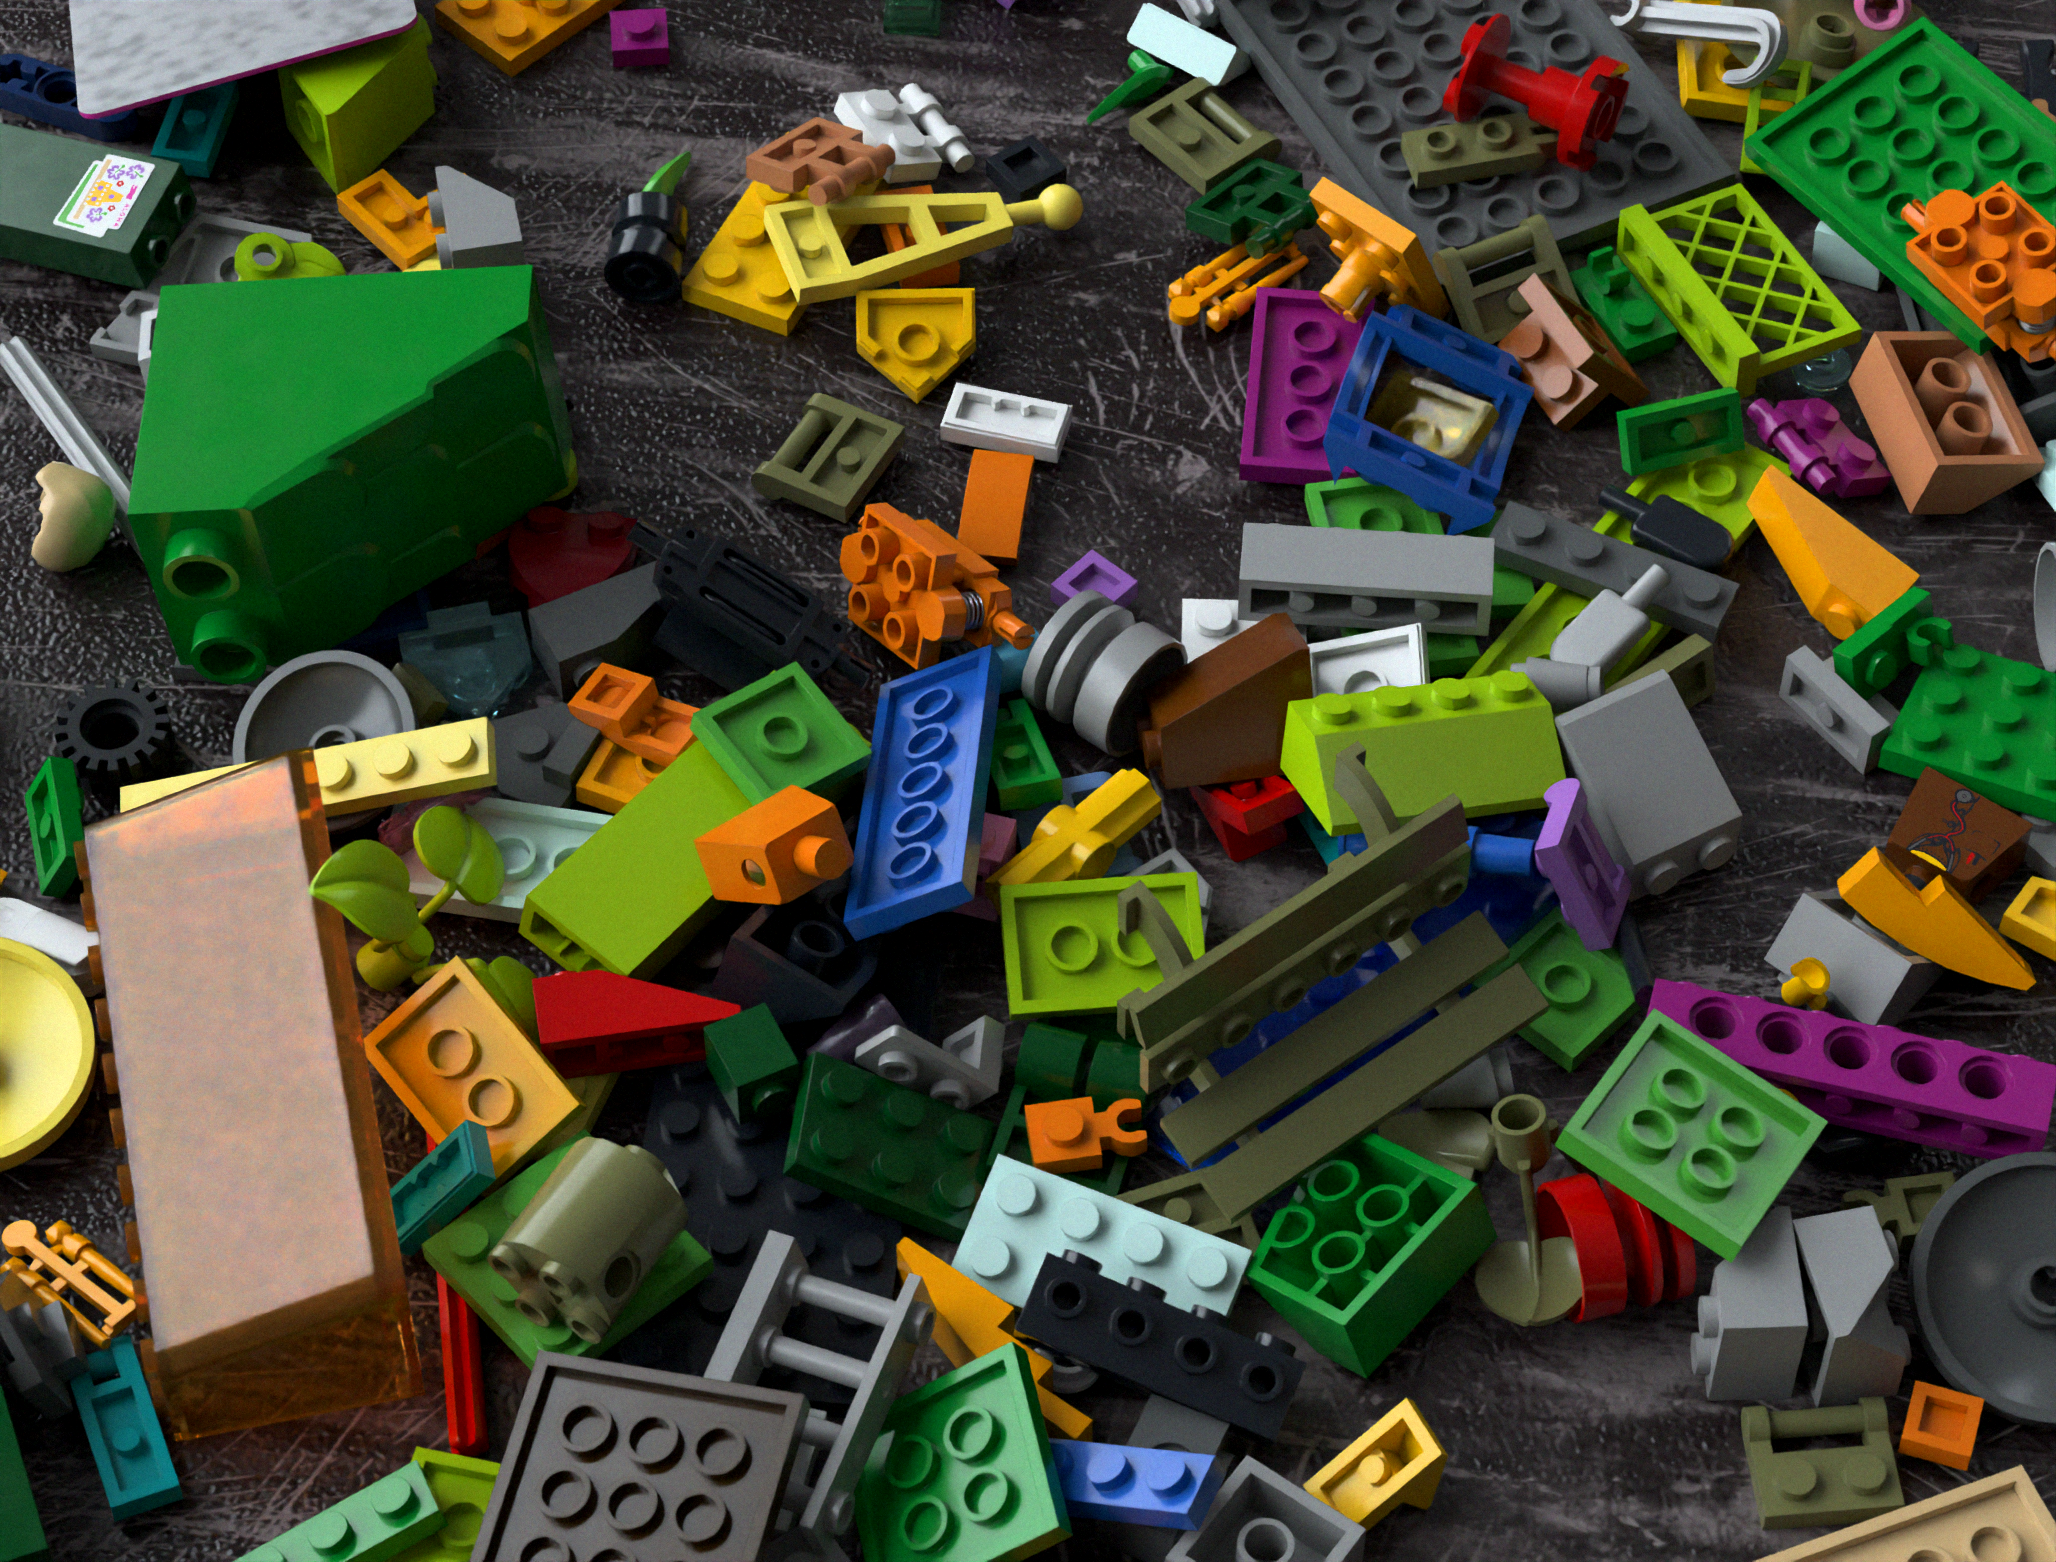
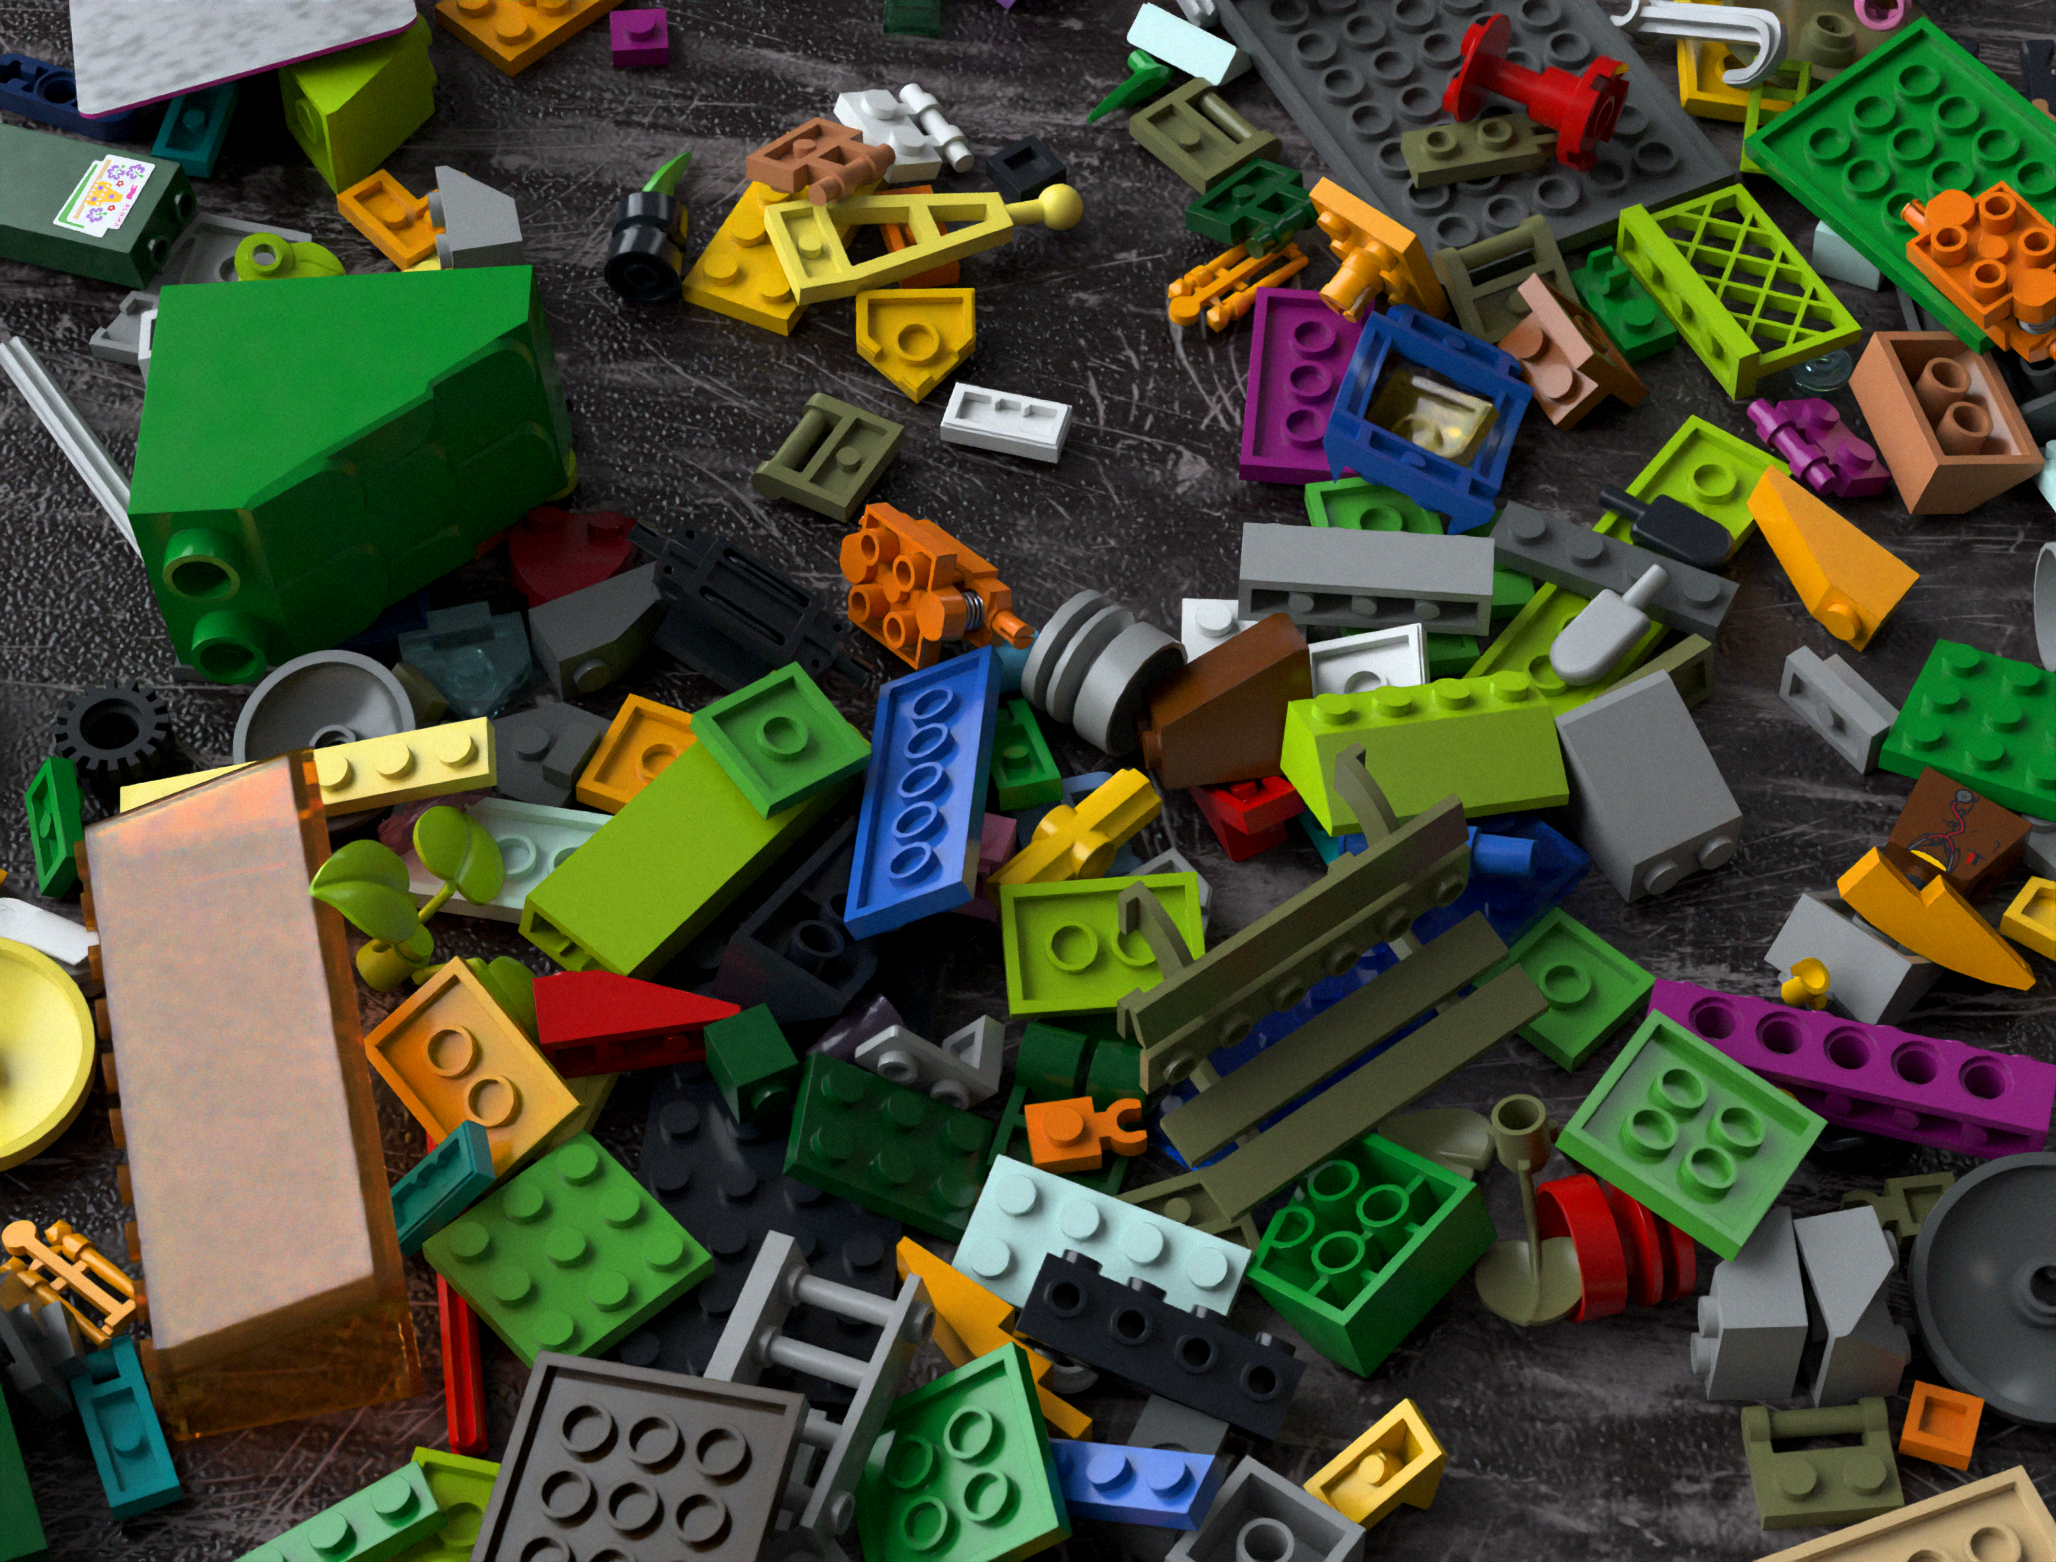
tan hair [31,461,117,572] -> none
olive cylinder [487,1137,689,1344] -> none
orange slope [567,662,701,767] -> none
orange torso [693,785,855,905] -> none
orange slope [957,449,1035,566] -> none
medium lavender plate [1051,549,1138,608] -> none
light grey cone [1420,1046,1515,1110] -> none
light grey cone [1510,657,1605,715] -> none
medium lavender plate [1534,778,1632,952] -> none
black bar [1615,897,1656,1008] -> none
green plate [1616,386,1745,476] -> none
green plate [1832,586,1954,701] -> none

